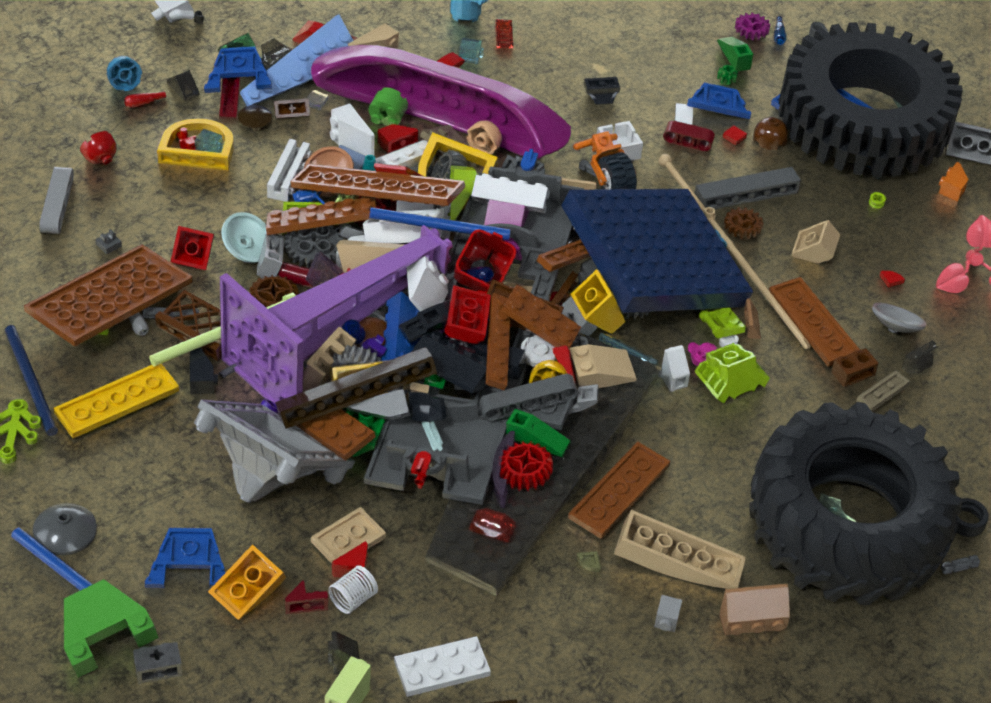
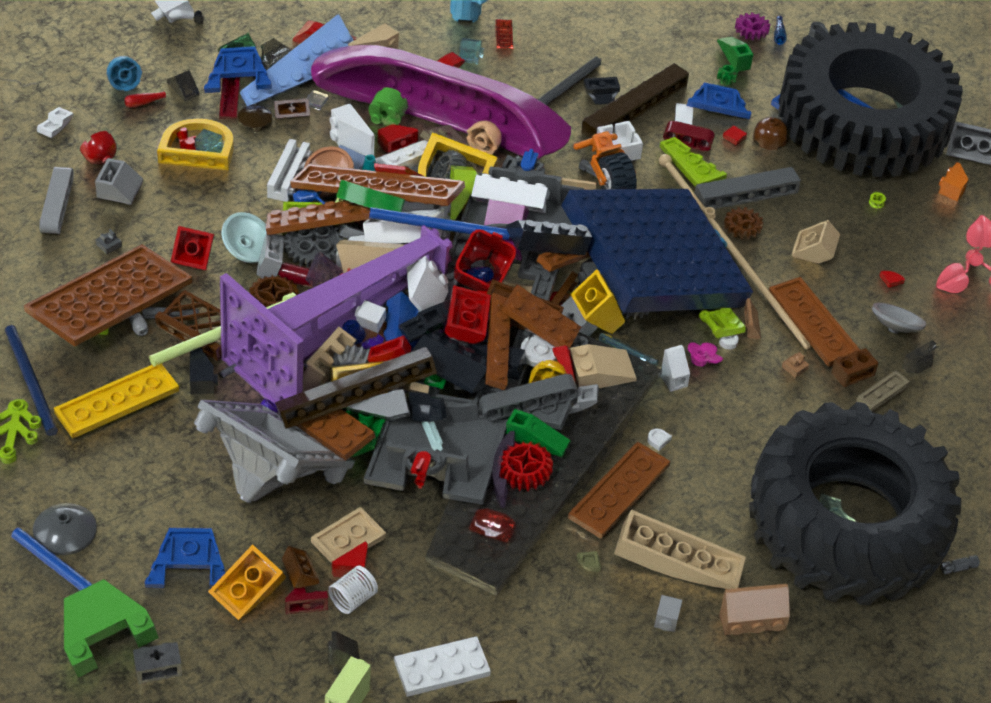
lime slope [694,343,770,403] -> none
black tyre [956,498,989,537] -> none
none -> white slope [37,107,73,138]
none -> light grey slope [95,158,143,204]
none -> reddish brown slope [282,546,320,588]
none -> green slope [336,180,405,212]
none -> white brick [355,300,386,333]
none -> red slope [367,336,411,363]
none -> black slope [506,220,592,255]
none -> dark grey axle [537,56,602,105]
none -> dark brown brick [581,63,689,139]
none -> white tile [647,429,672,451]
none -> lime wing [659,137,727,187]
none -> medium nougat tile [782,352,810,378]

